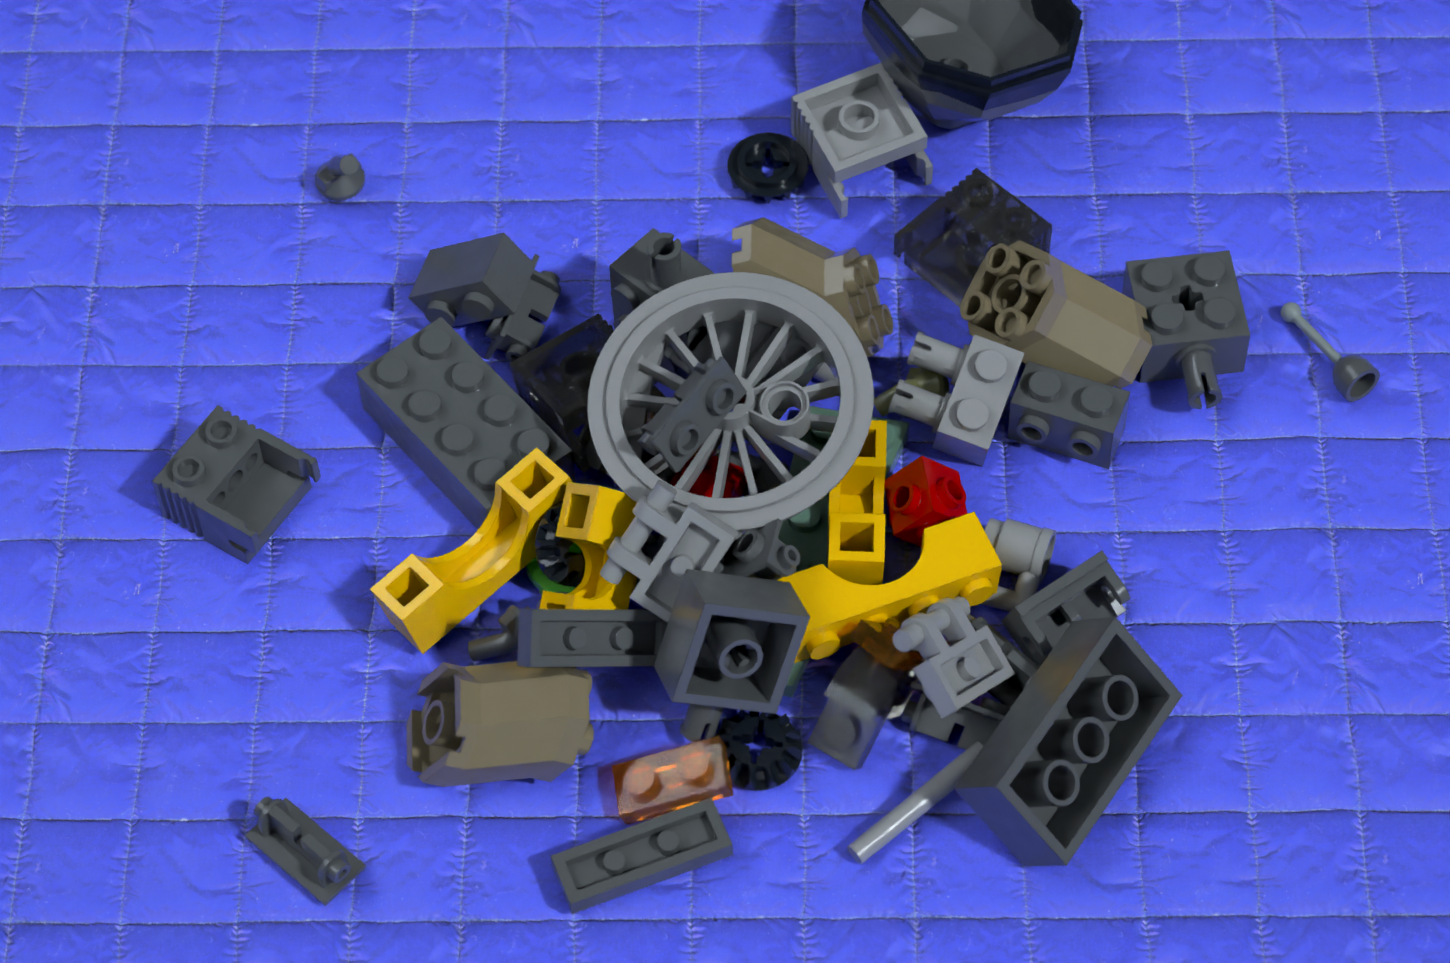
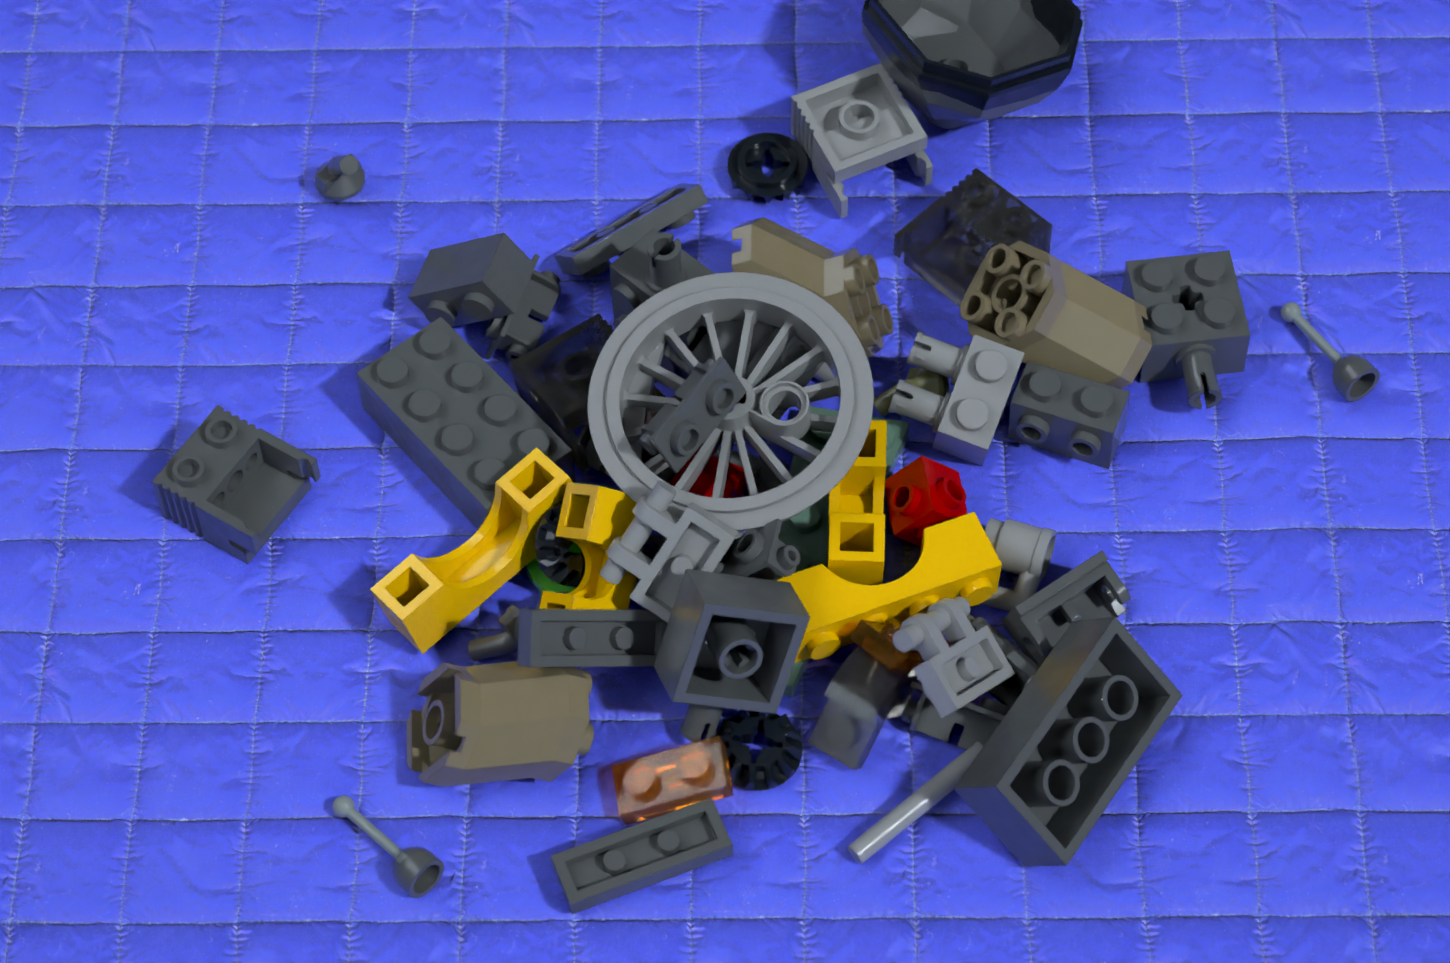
dark grey hinge [245,796,366,906] -> none
none -> dark grey hinge [332,795,444,898]
none -> dark grey plate [554,183,708,279]

